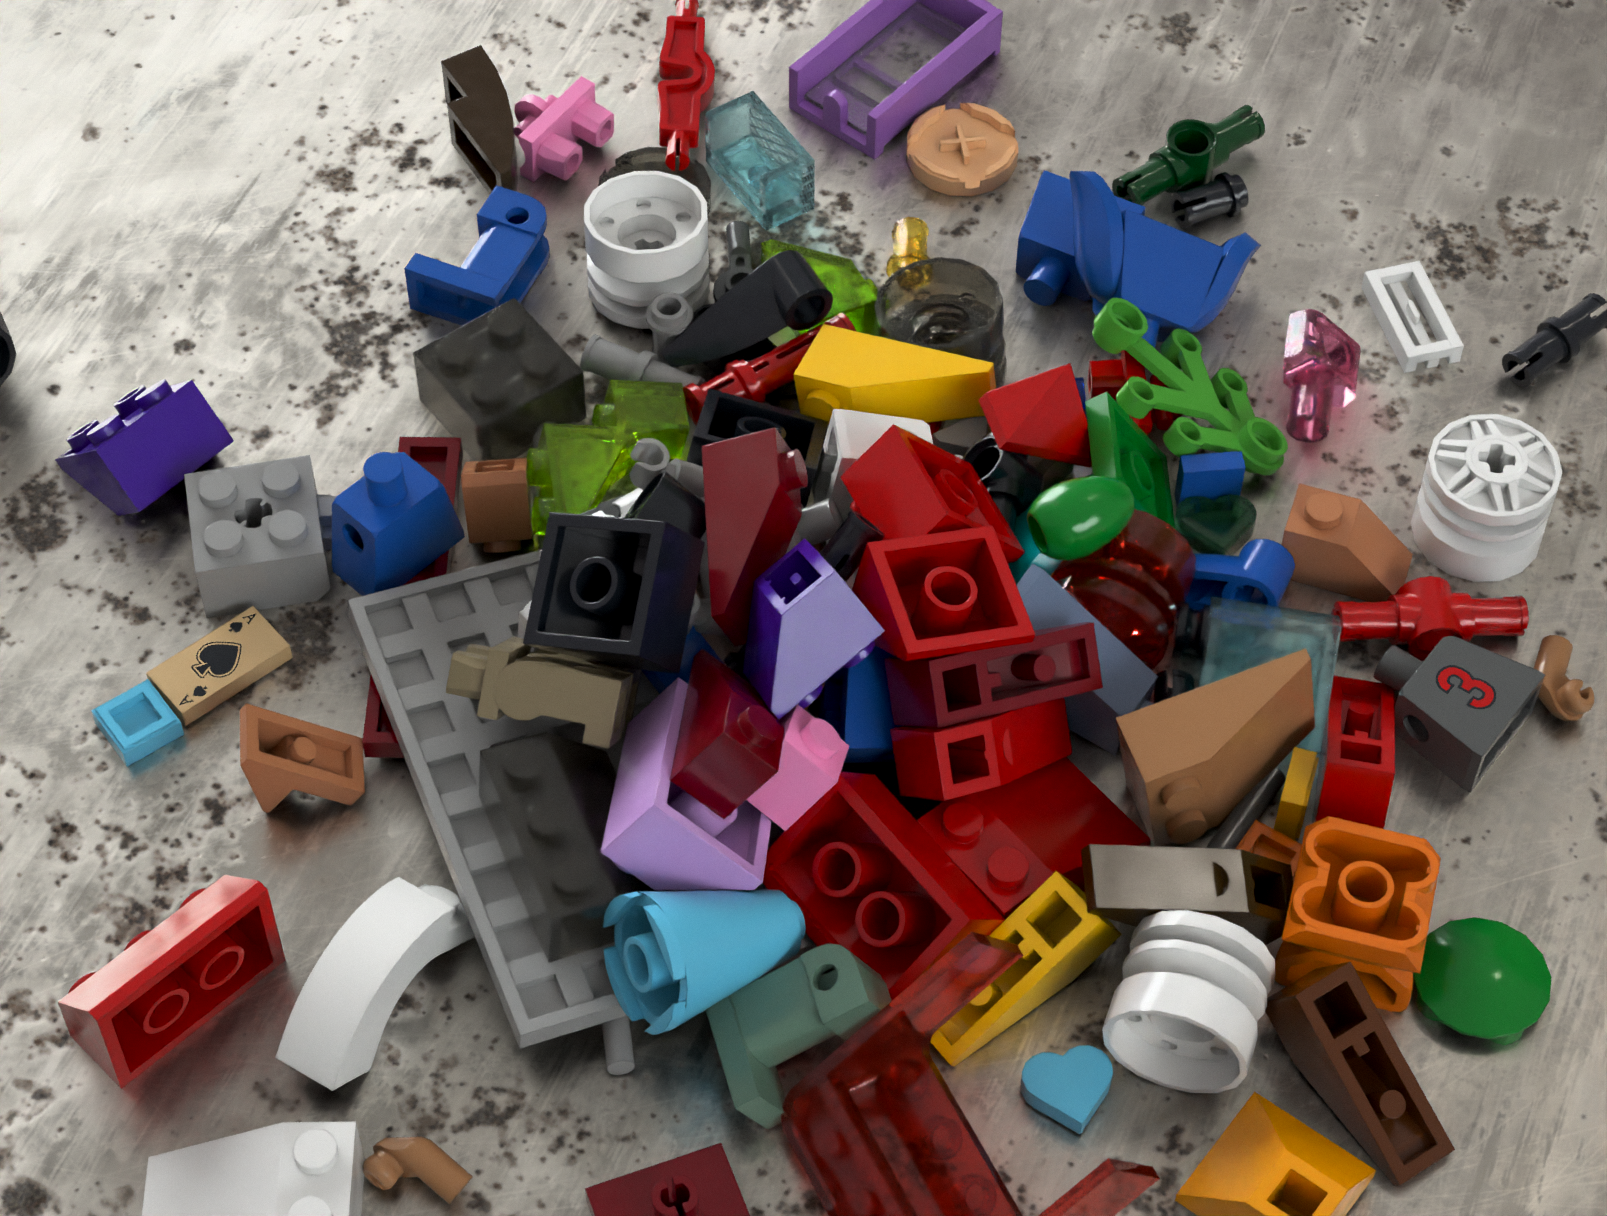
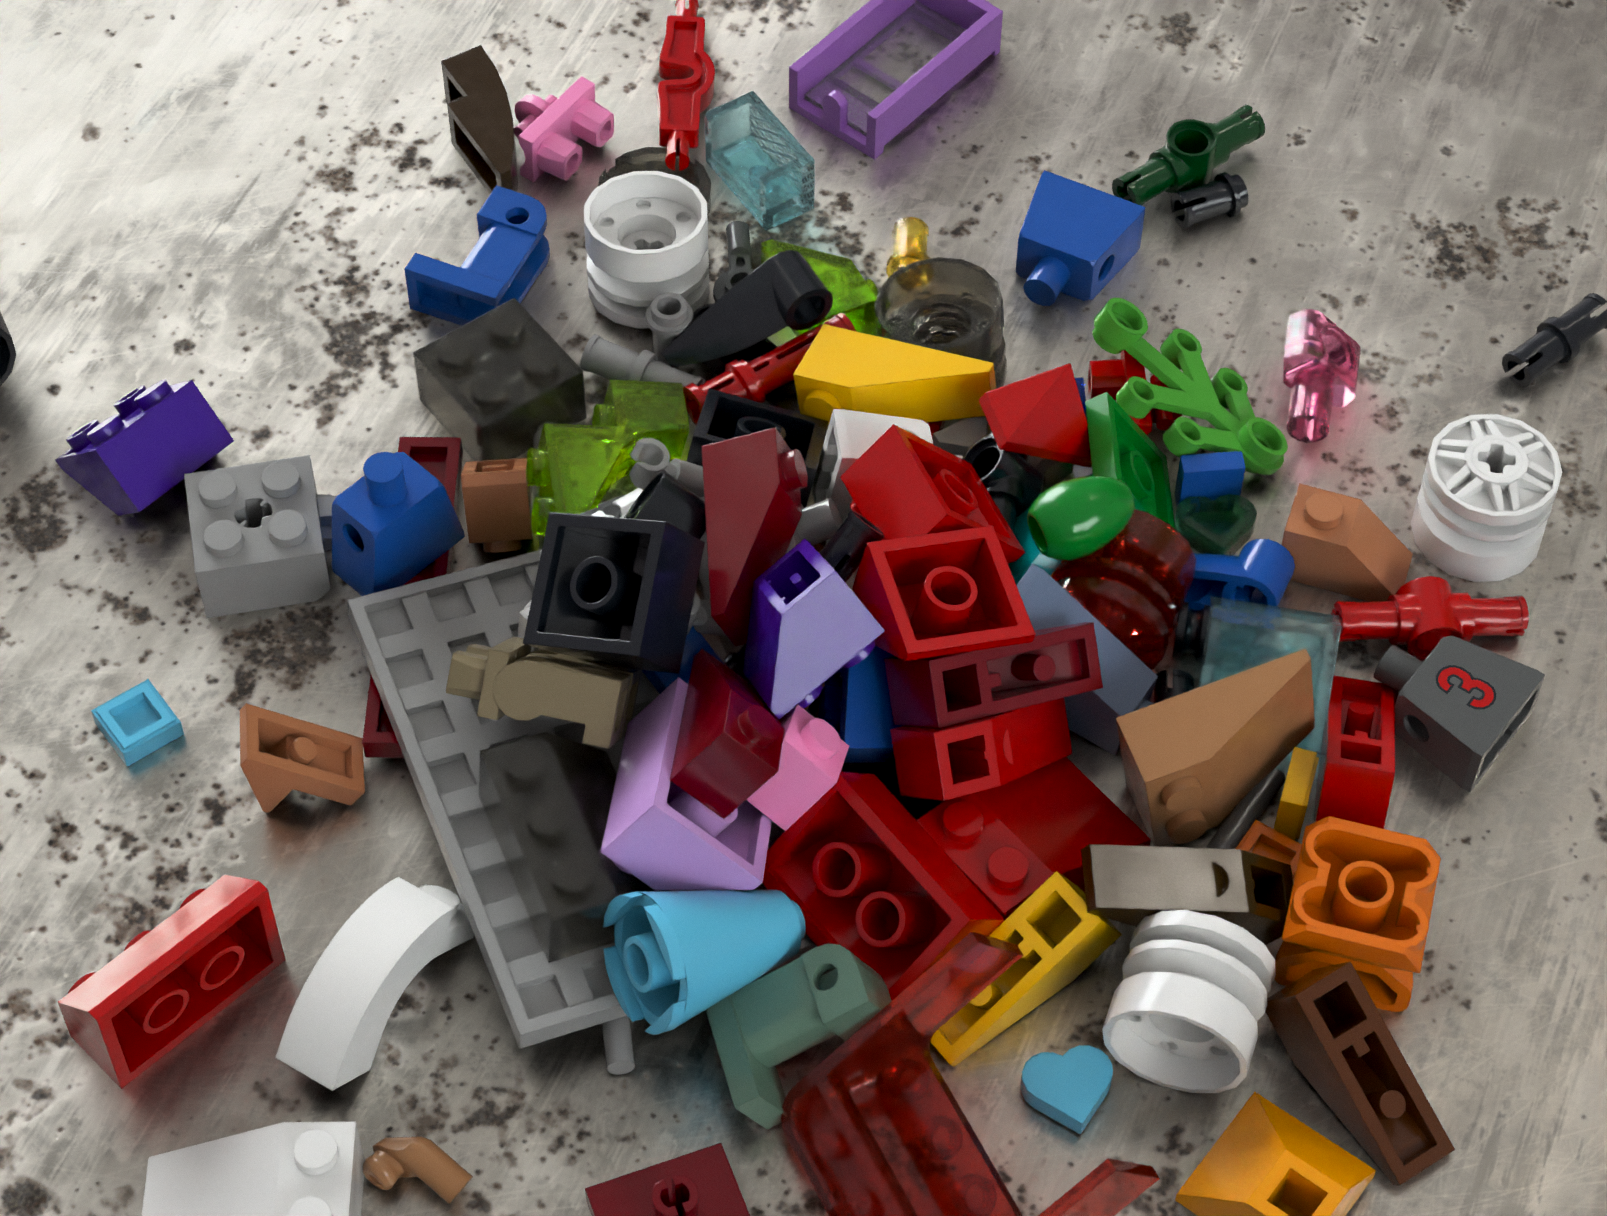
tan tile [146,606,293,726] -> none
light nougat tile [906,103,1018,197] -> none
blue torso [1069,171,1261,357] -> none
white tile [1361,261,1464,373] -> none
green dish [1413,917,1552,1045] -> none
medium nougat arm [1534,635,1595,721] -> none

